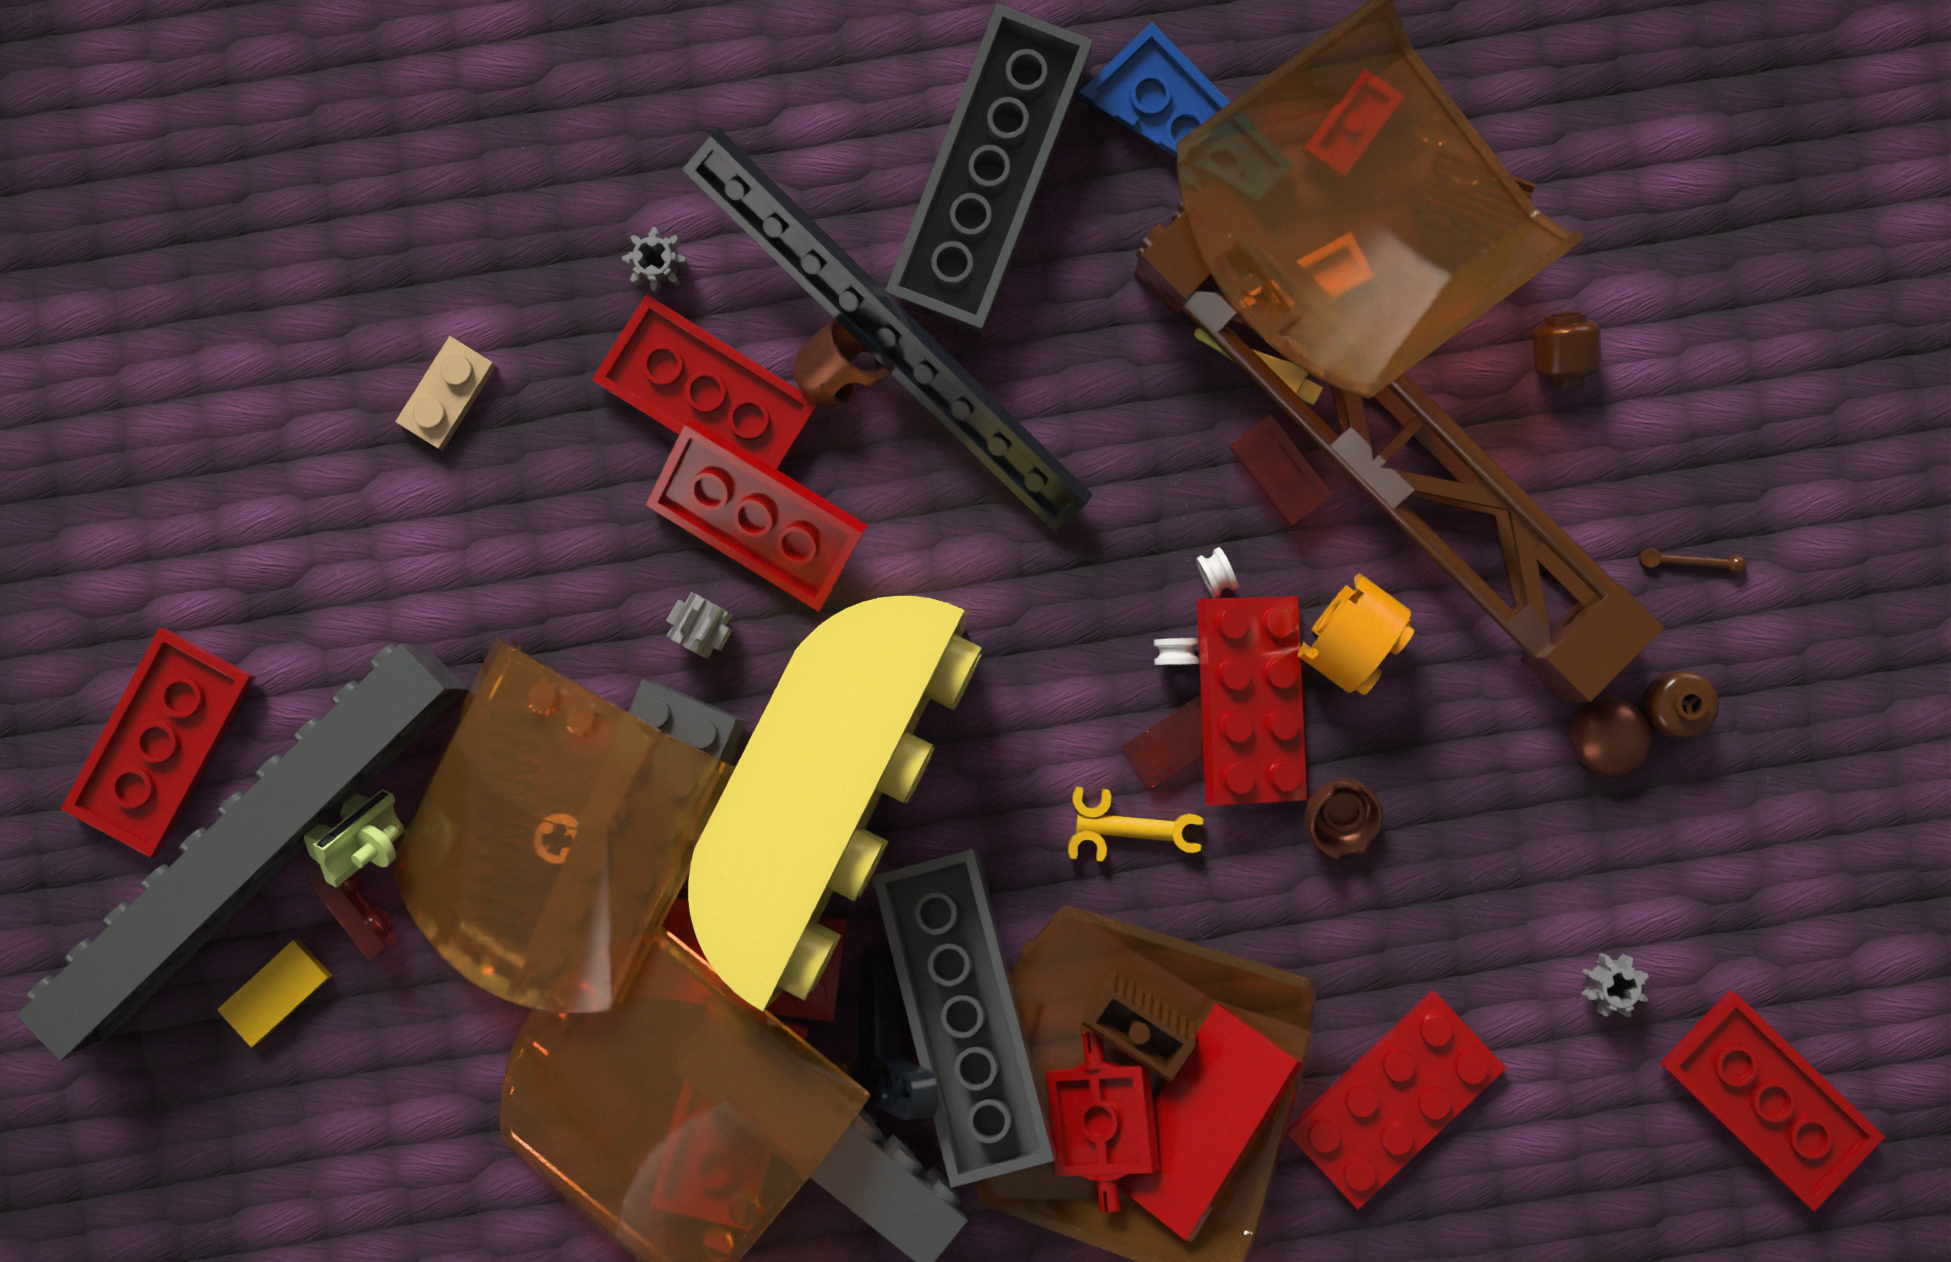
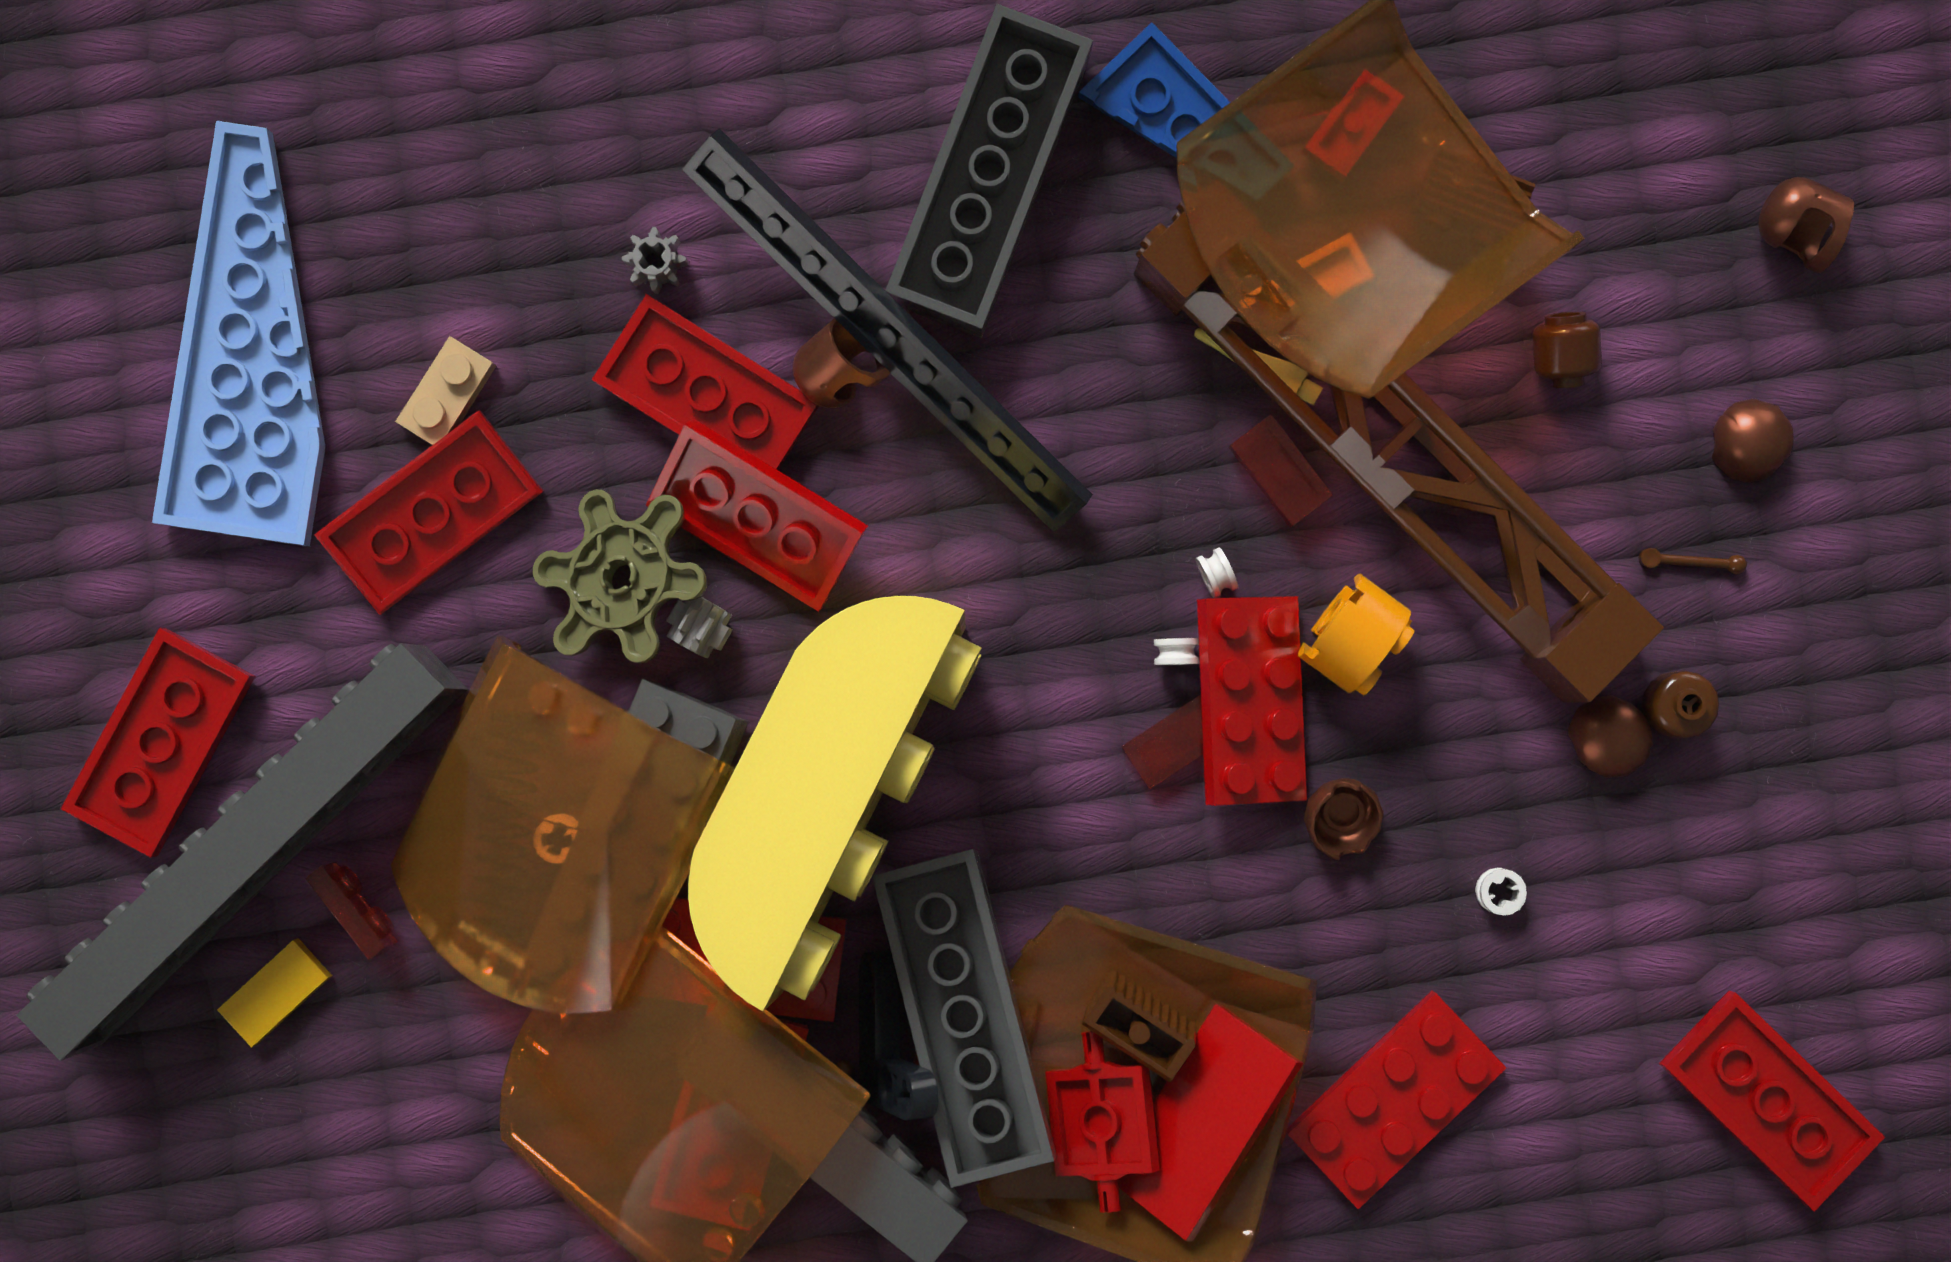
yellowish green hips [304,789,405,888] -> none
yellow bar [1067,786,1203,862] -> none
light grey gear [1581,953,1649,1017] -> none
none -> light blue wing [152,121,326,547]
none -> red tile [314,410,544,615]
none -> olive plate [533,489,707,664]
none -> white bush [1475,868,1527,916]
none -> copper hair [1712,399,1793,483]
none -> copper helmet [1758,177,1854,273]

